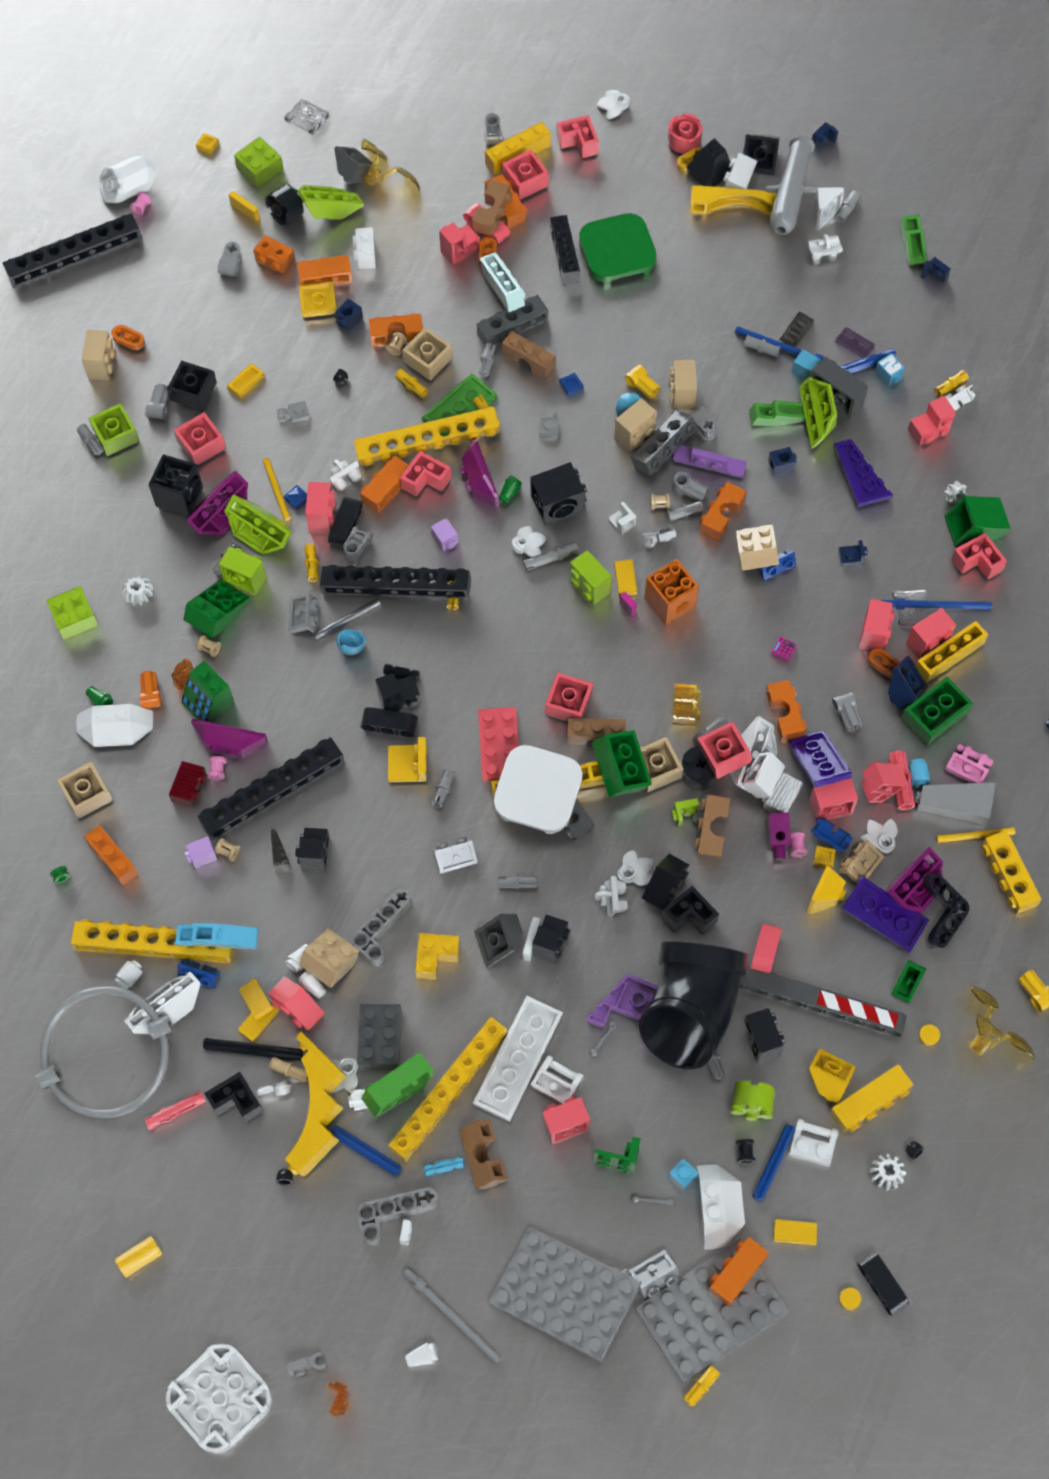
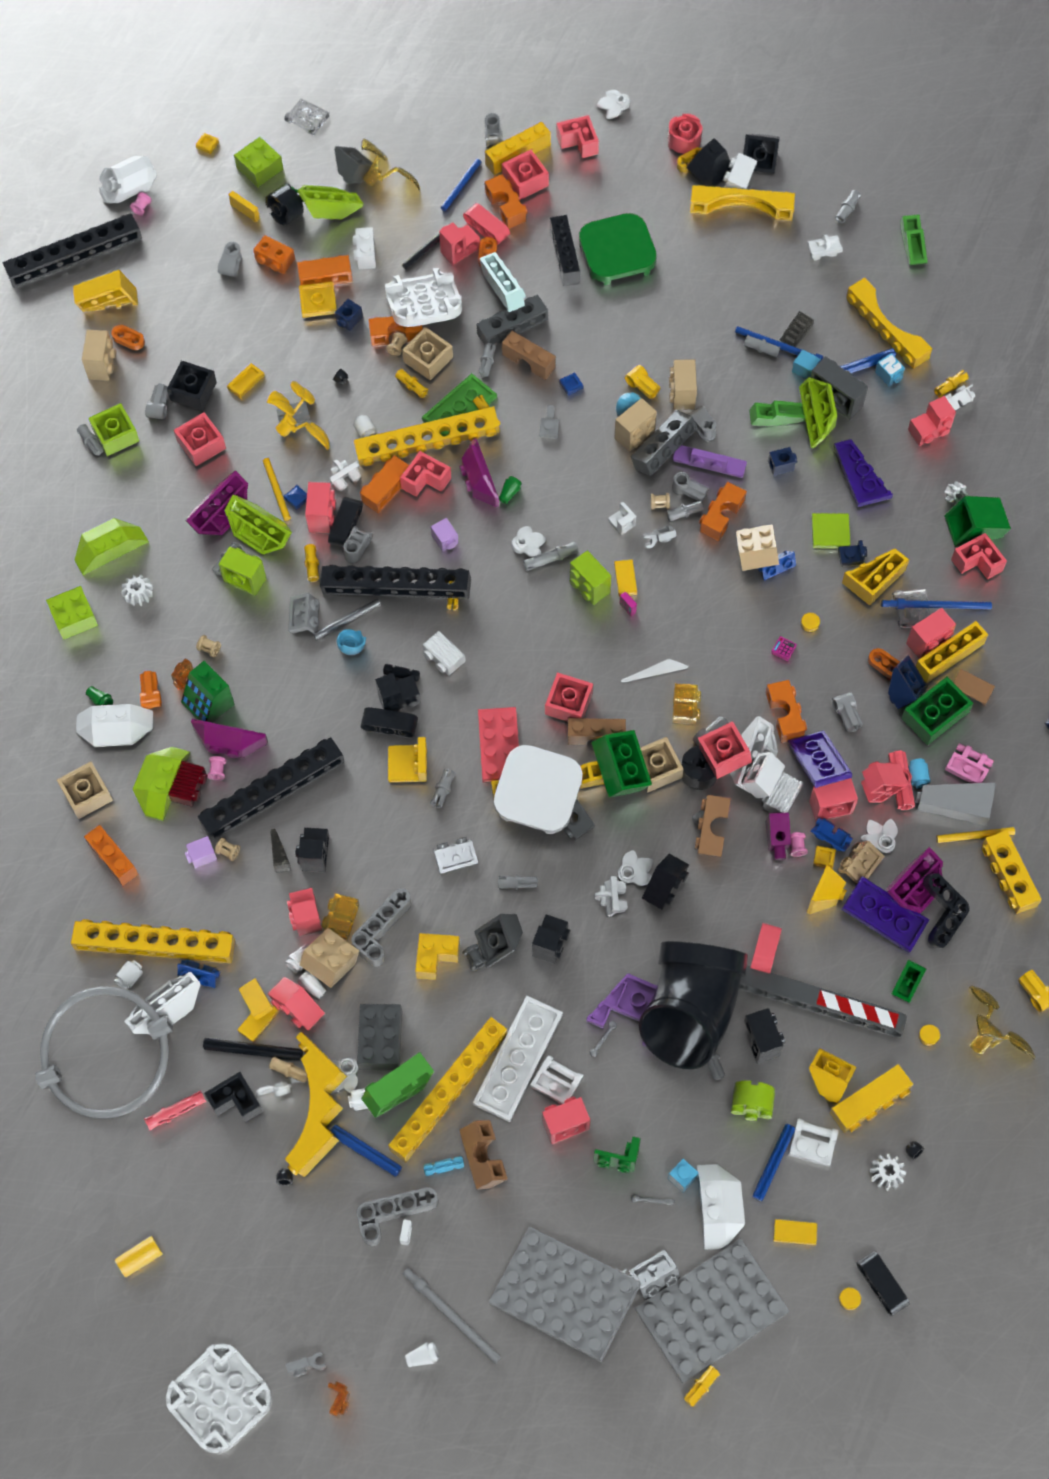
green bush [50,866,70,884] -> none
black brick [148,454,203,516] -> none
medium azure slope [175,923,259,949] -> none
green slope [183,579,250,639] -> none
medium nougat arch [472,180,512,237] -> none
white tile [523,917,541,961] -> none
black brick [530,462,587,524] -> none
orange brick [644,559,699,625] -> none
black brick [662,885,719,934] -> none
lime bracket [671,798,699,827] -> none
orange brick [709,1237,769,1307] -> none
black bush [736,1139,756,1164] -> none
light grey piece [766,135,816,235] -> none
dark blue bracket [812,122,839,148] -> none
white slope [814,187,845,231] -> none
clear purple tile [835,327,875,358] -> none
coral brick [859,599,895,651] -> none
dark blue bracket [921,257,951,283] -> none
none -> yellow wedge [73,270,138,312]
none -> lime wedge [74,518,149,576]
none -> lime wedge [132,747,190,821]
none -> yellow plant [267,381,329,450]
none -> coral brick [287,888,322,936]
none -> clear yellow brick [321,894,360,940]
none -> white brick [353,415,377,438]
none -> white tile [385,268,462,327]
none -> black bar [402,223,451,269]
none -> white brick [423,631,465,676]
none -> blue bar [441,159,482,211]
none -> dark grey bush [462,944,487,971]
none -> white sticker [621,659,688,683]
none -> yellow tile [801,613,820,632]
none -> lime tile [811,513,850,549]
none -> yellow wedge [842,548,909,606]
none -> yellow arch [846,277,932,369]
none -> medium nougat hinge [953,669,995,706]

